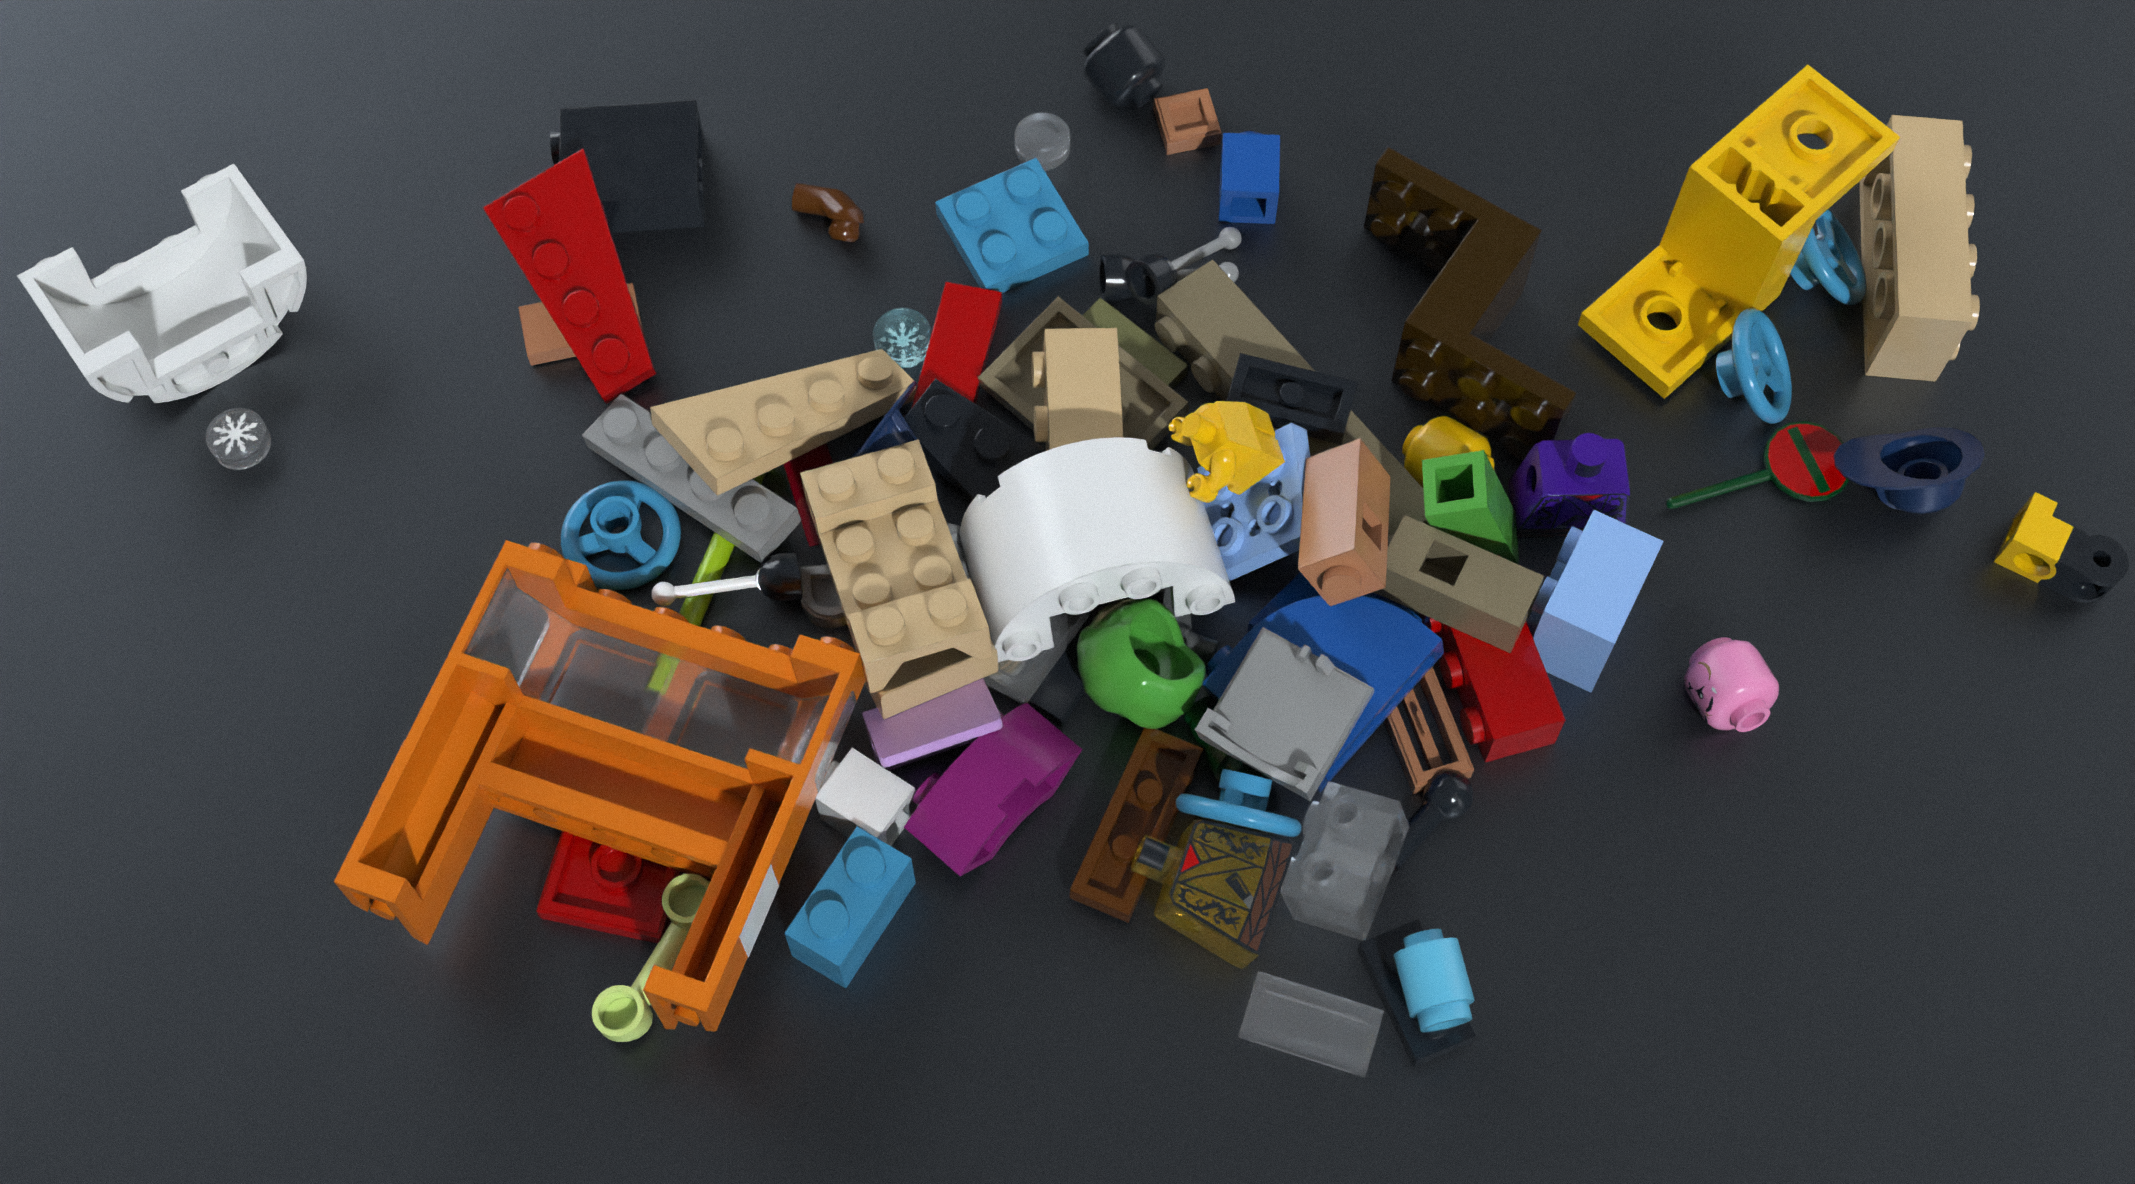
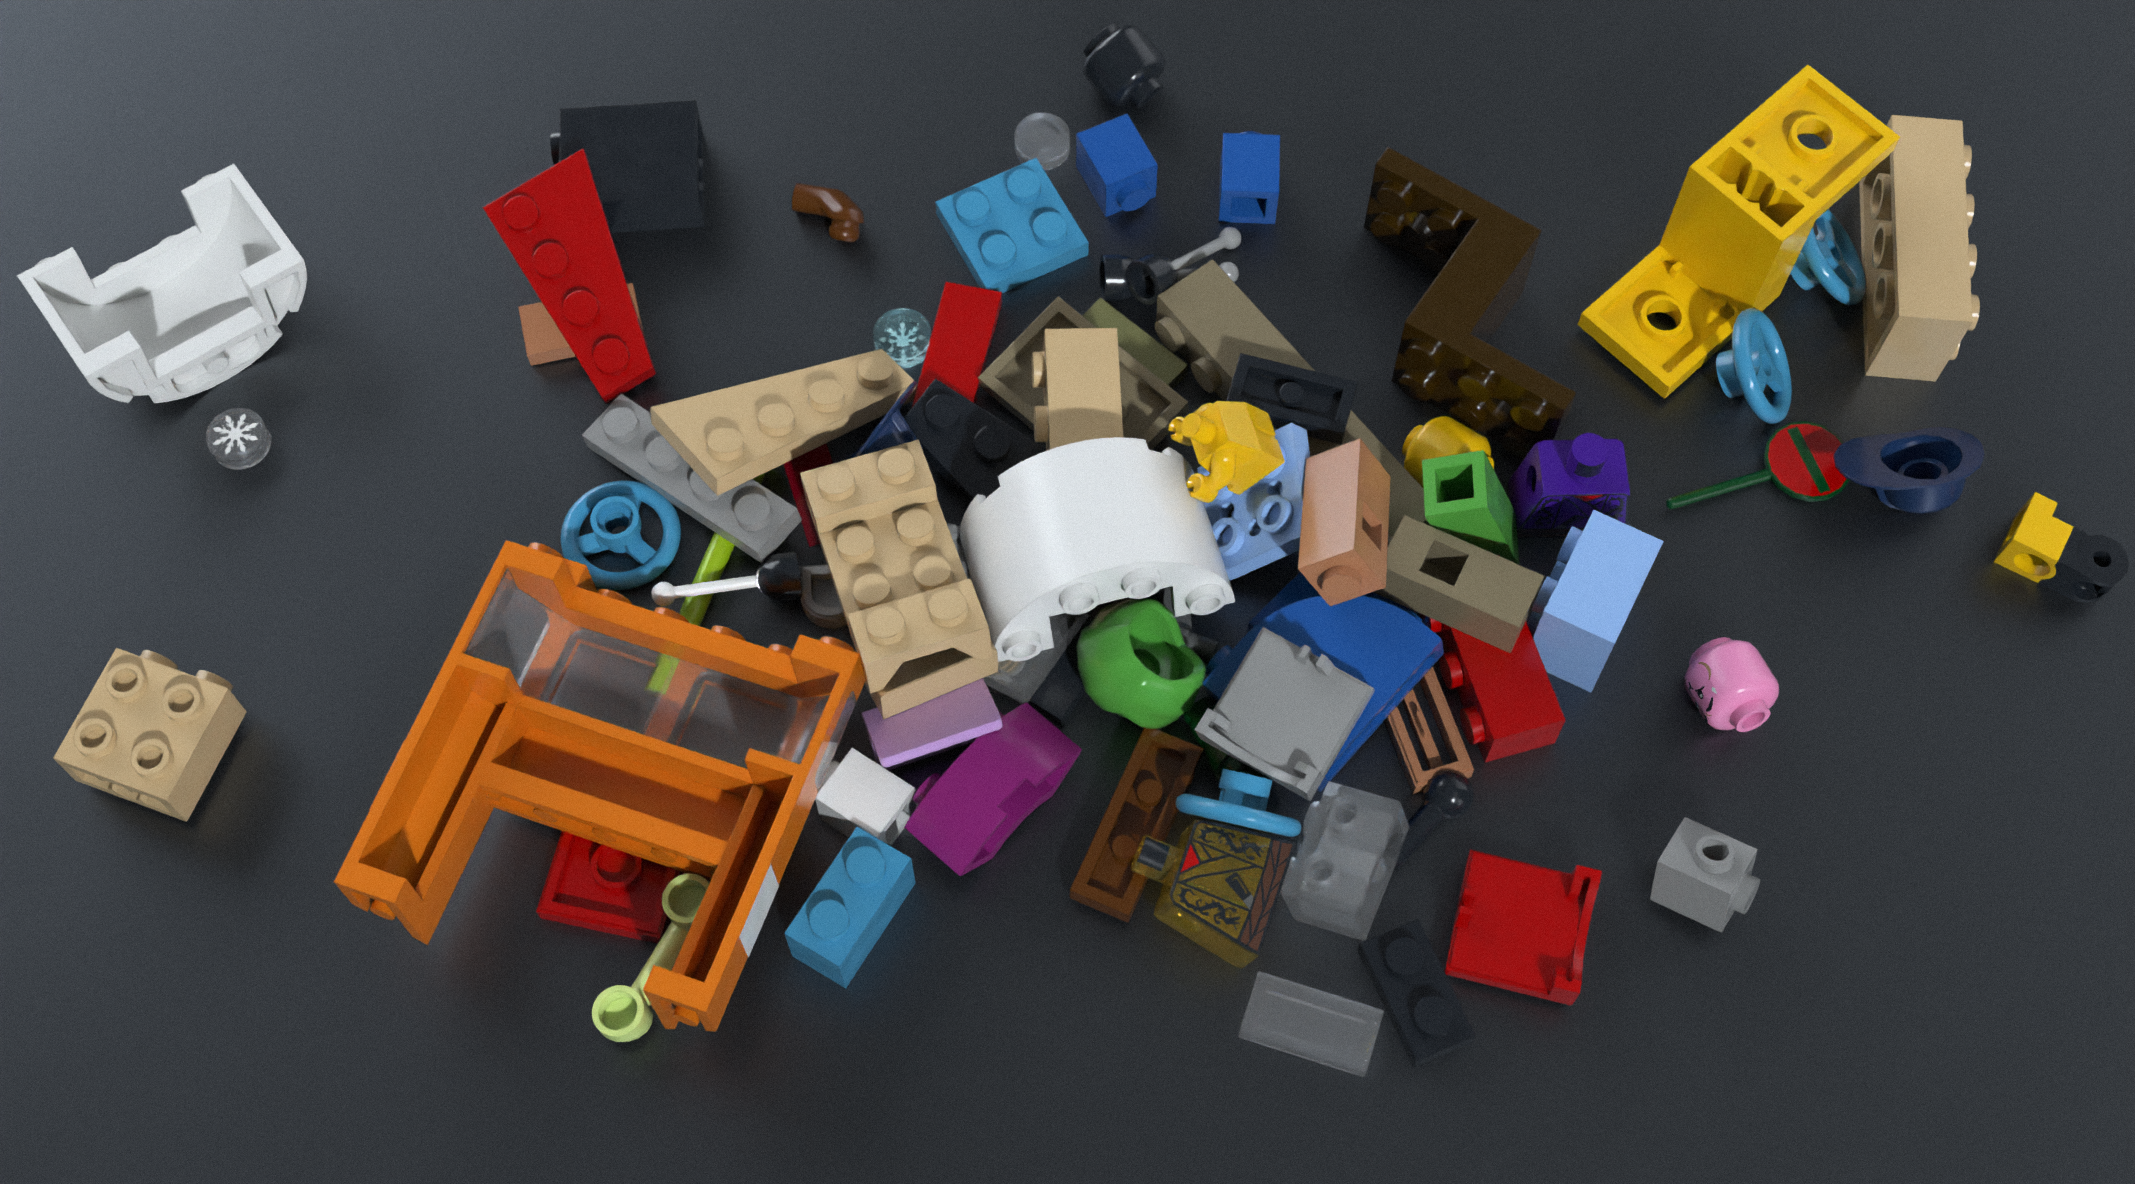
nougat tile [1153,88,1222,155] -> none
medium azure brick [1393,929,1475,1032] -> none
none -> tan brick [53,648,247,822]
none -> blue brick [1076,114,1158,217]
none -> red piece [1444,849,1602,1006]
none -> light grey brick [1650,817,1760,933]

